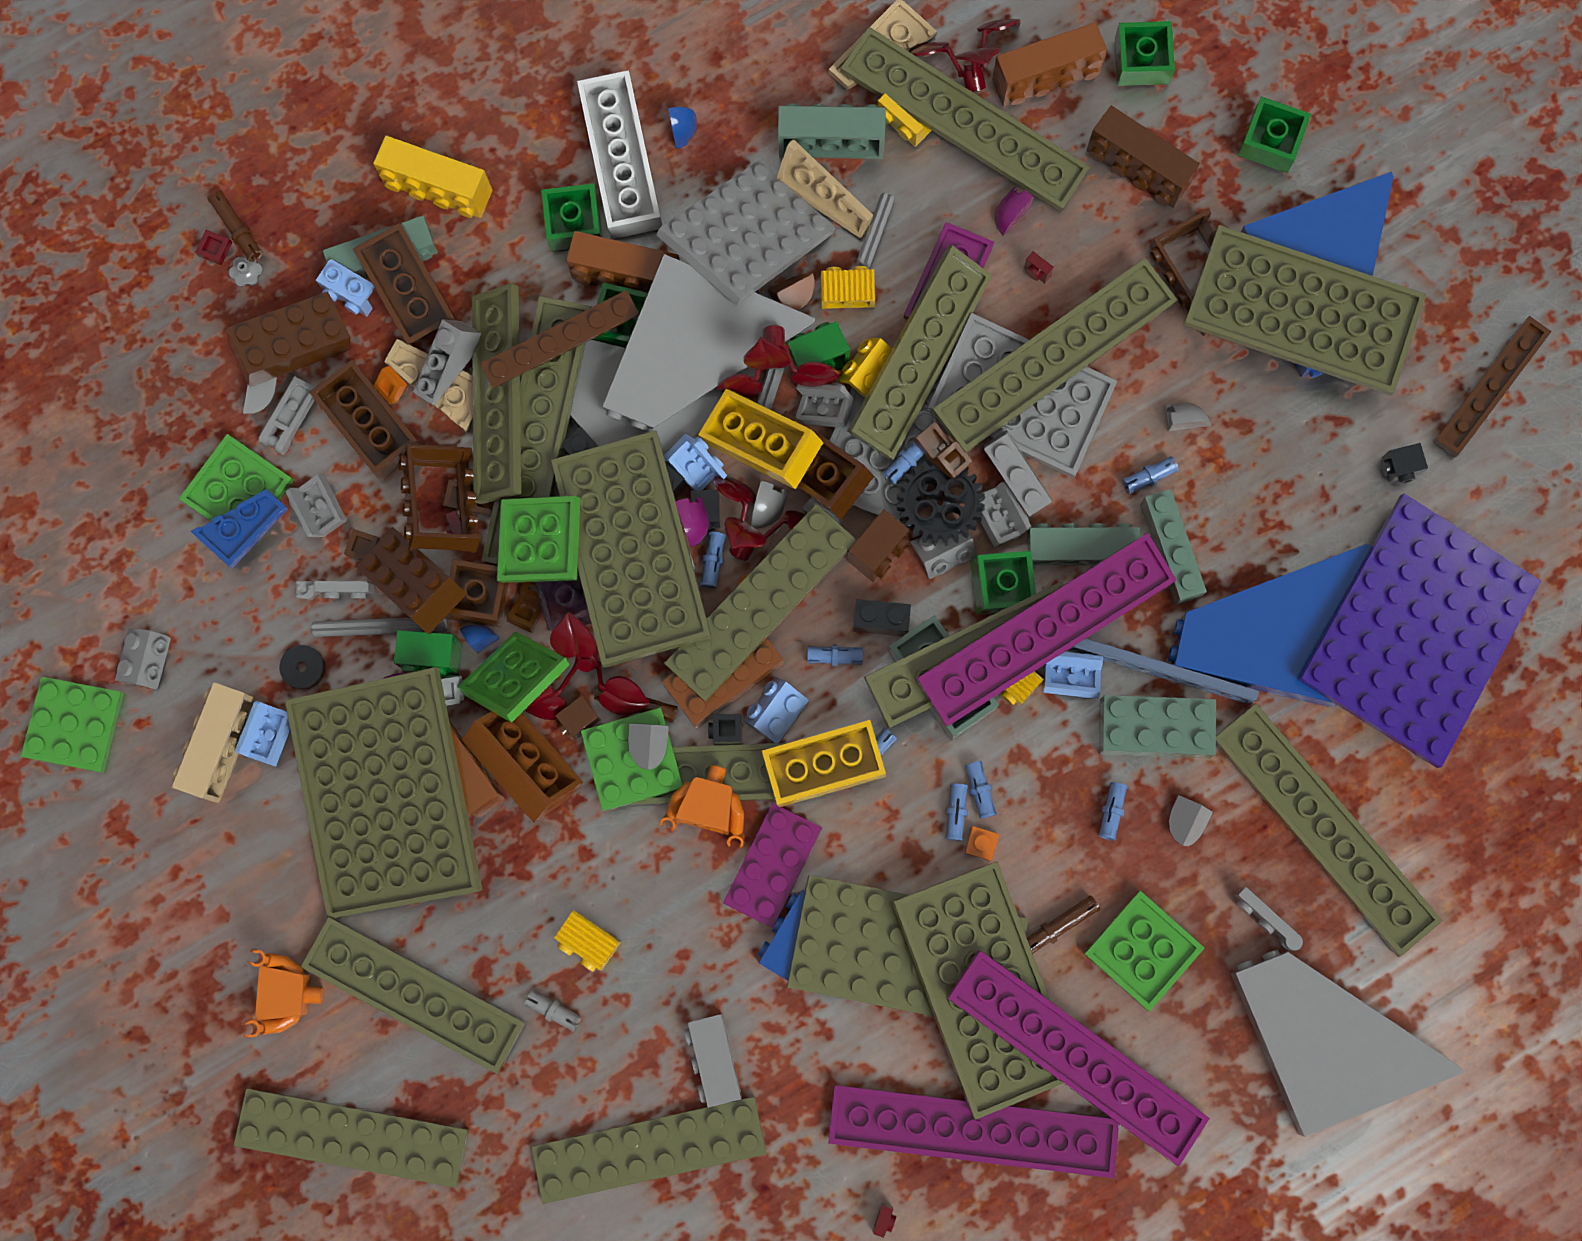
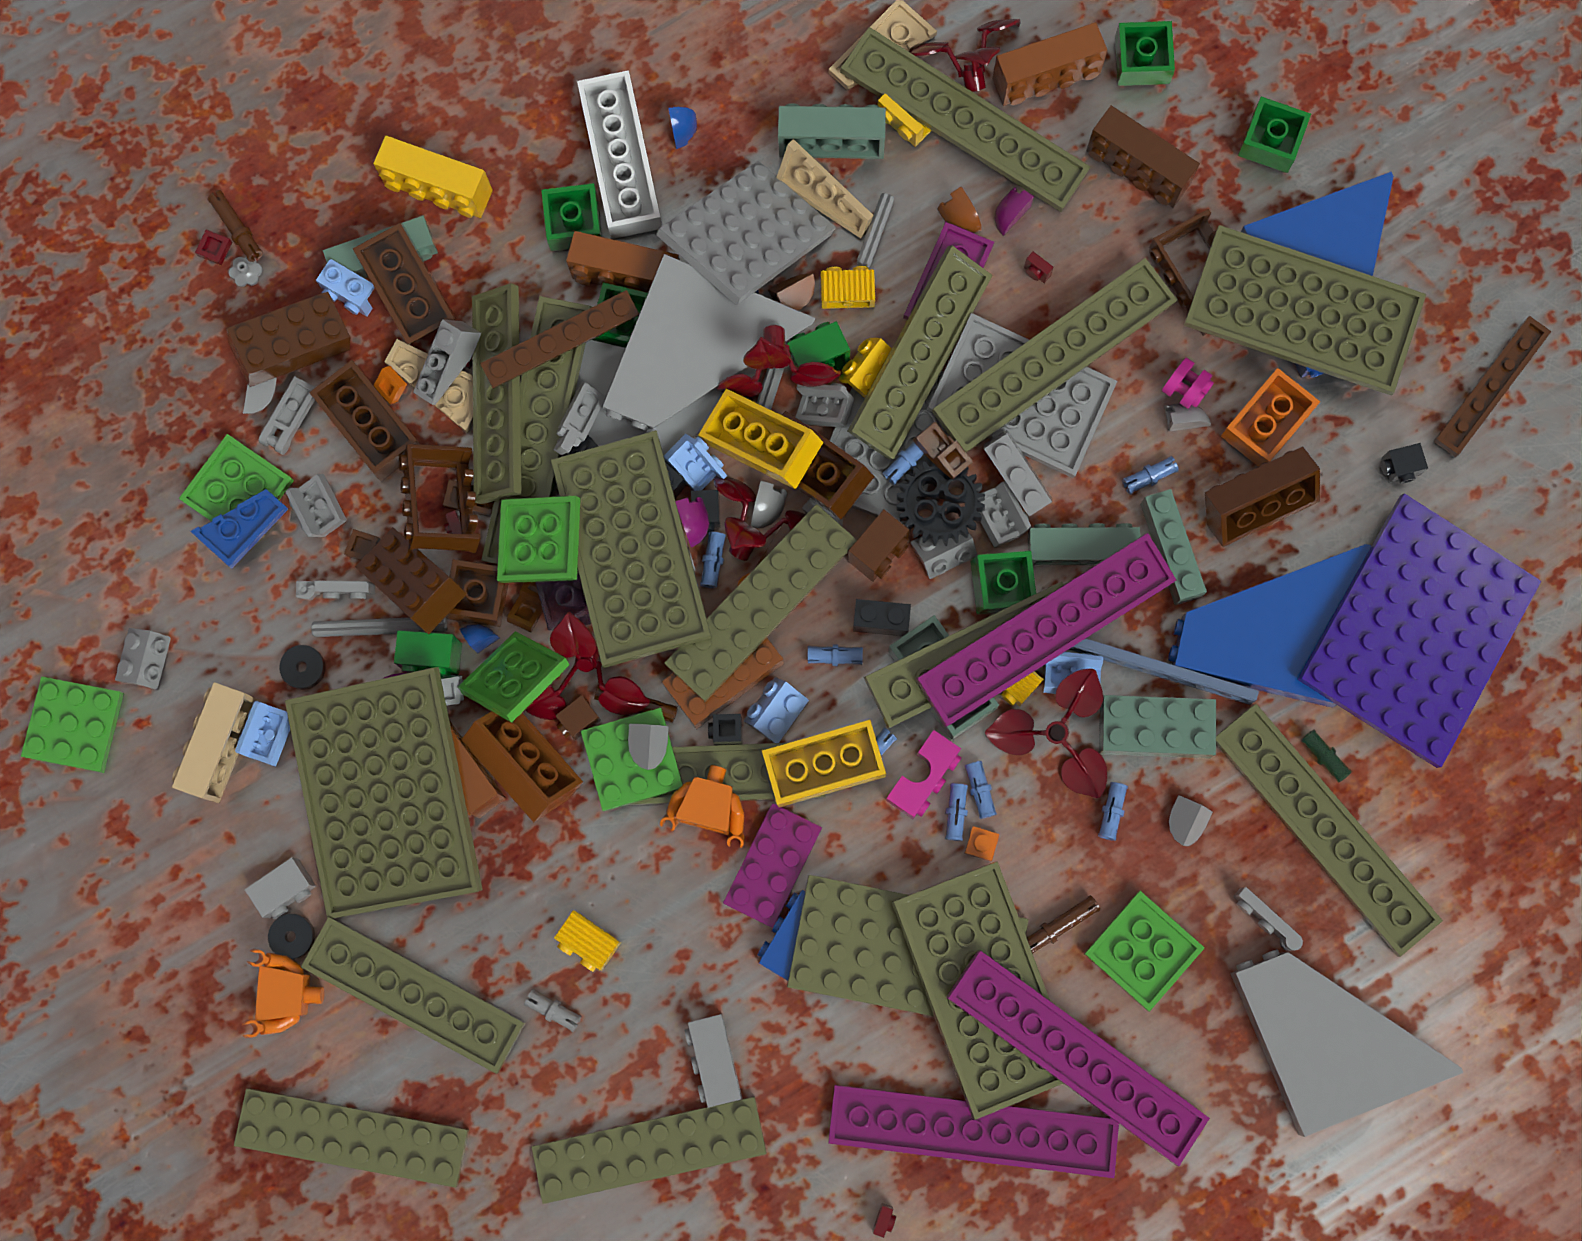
none -> light grey brick [245,857,316,919]
none -> black piece [268,914,315,959]
none -> light grey hinge [554,382,606,456]
none -> dark pink arch [886,730,962,819]
none -> dark orange brick [937,186,982,233]
none -> dark red plant [985,669,1107,798]
none -> dark pink brick [1162,357,1214,409]
none -> reddish brown brick [1205,446,1320,547]
none -> orange brick [1221,368,1320,467]
none -> clear green pin [1301,729,1352,783]

